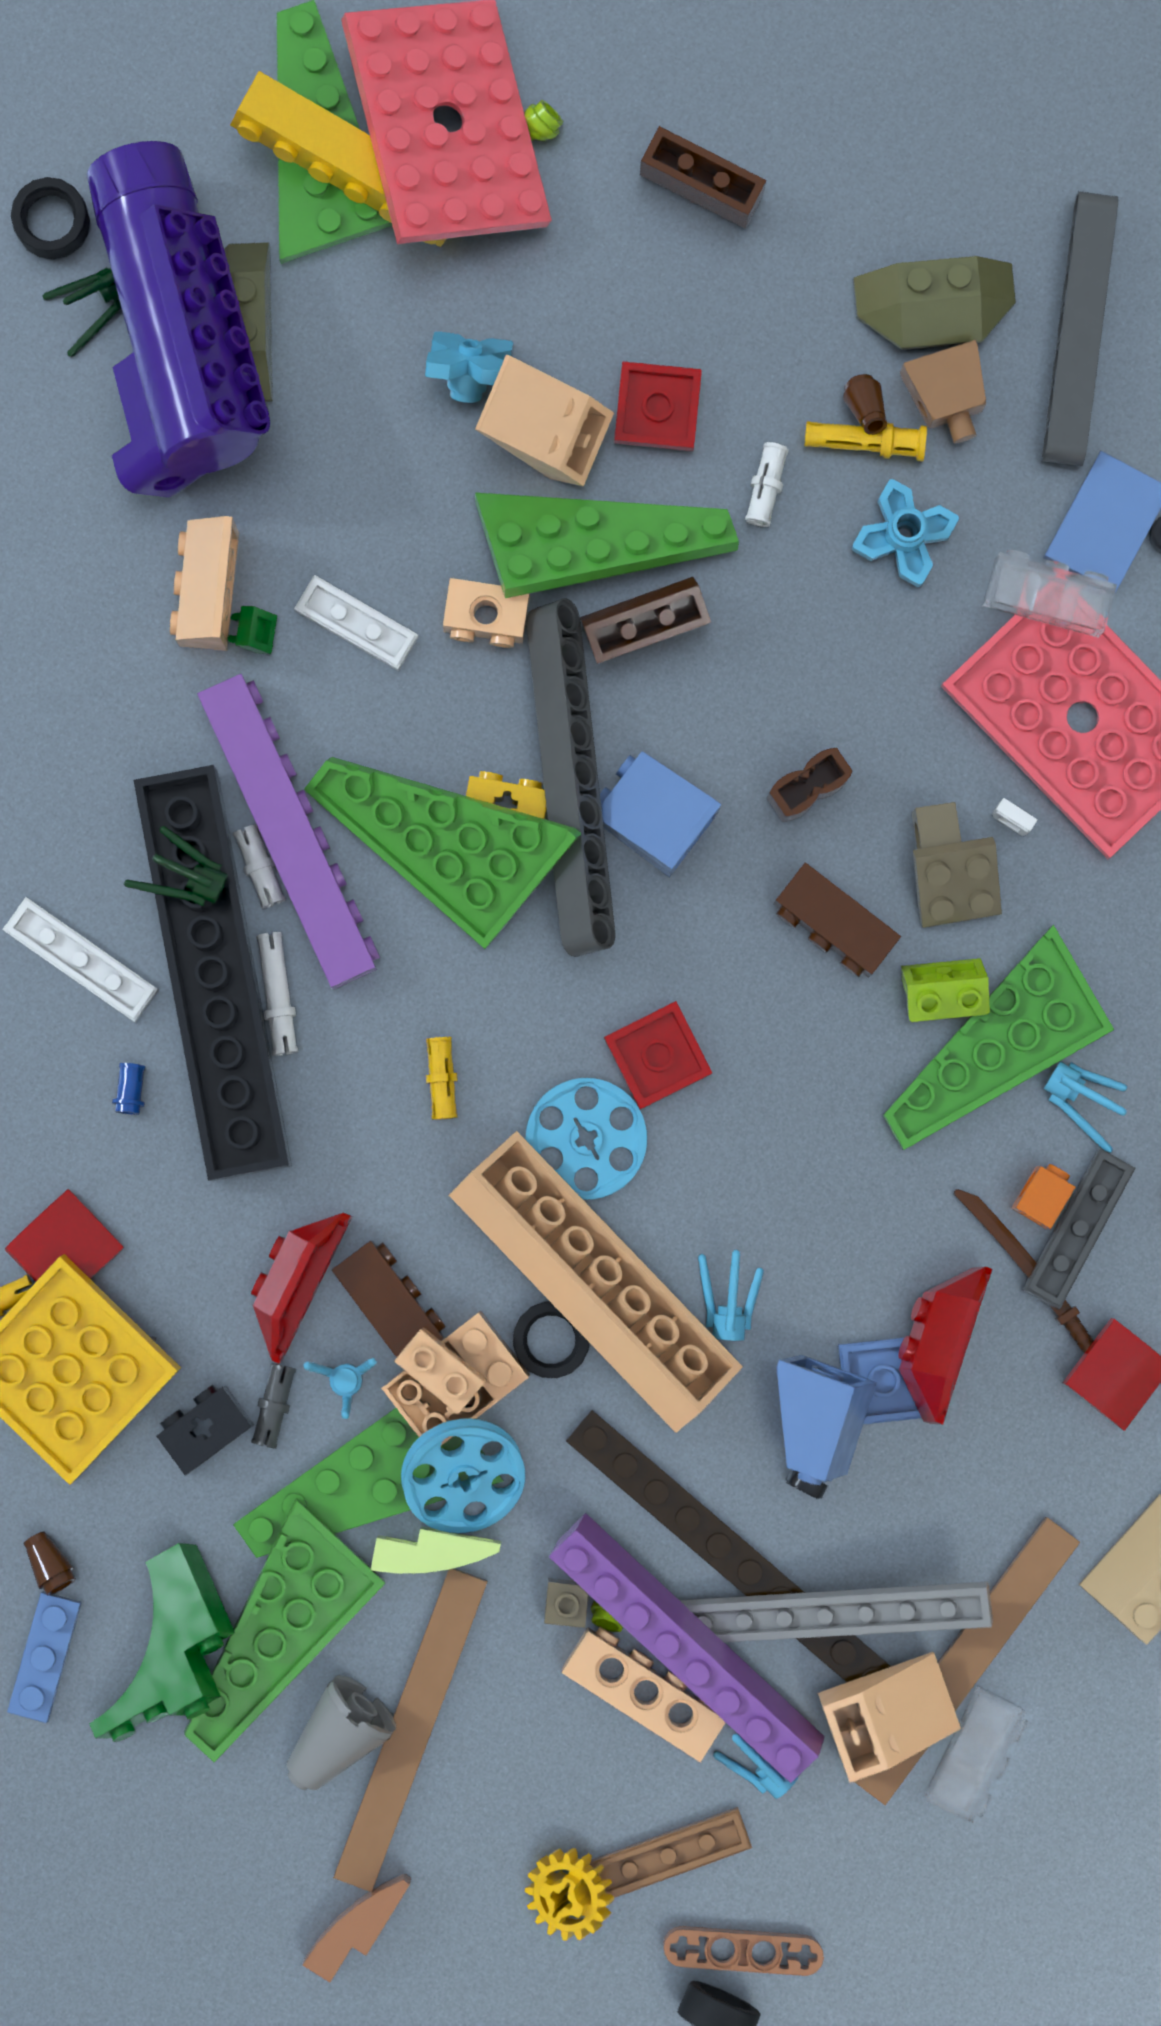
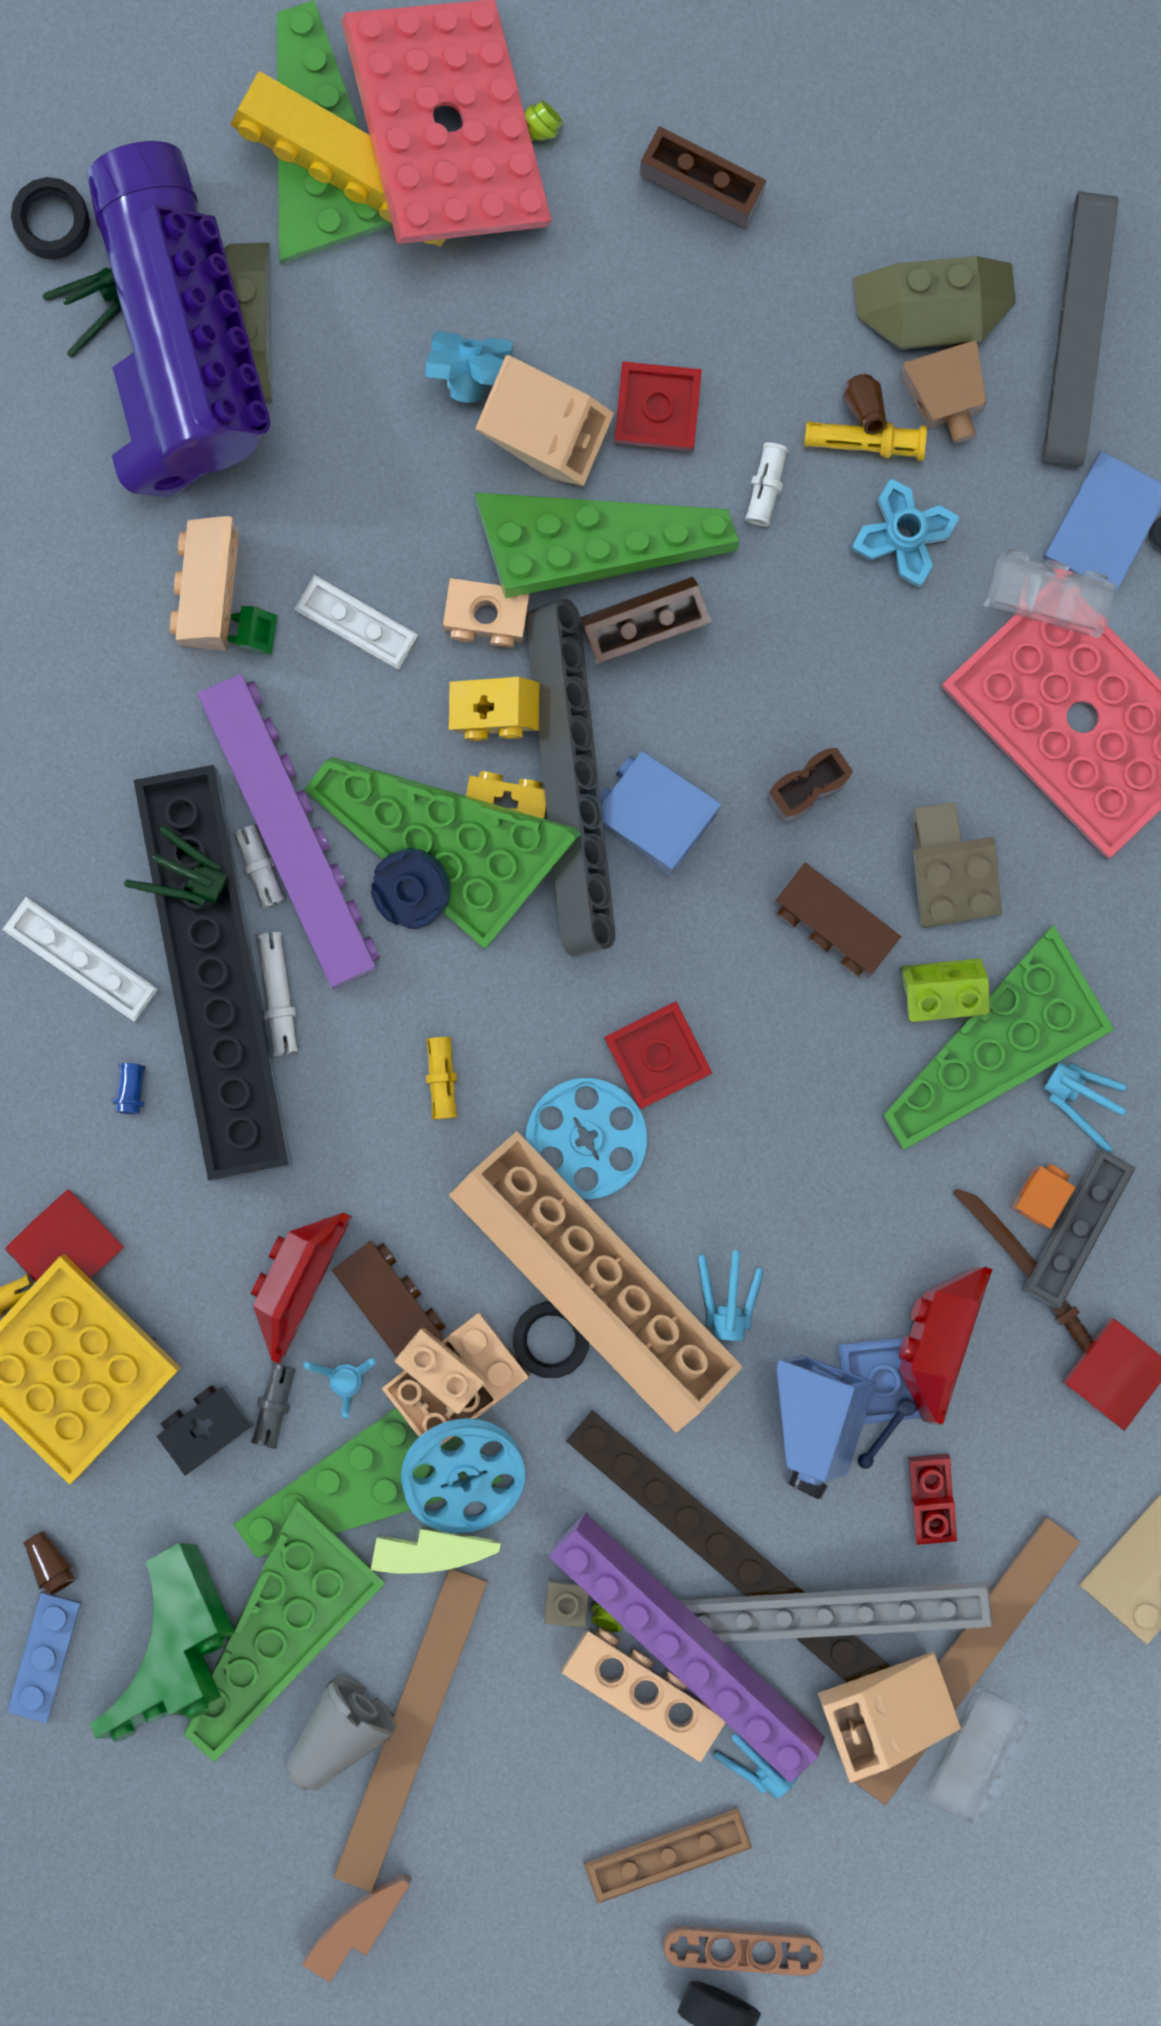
yellow gear [525,1848,614,1941] -> none
white tile [992,798,1038,836] -> none
none -> dark blue tile [371,848,451,929]
none -> yellow brick [449,677,540,741]
none -> dark blue hinge [858,1398,915,1469]
none -> red slope [908,1454,957,1545]

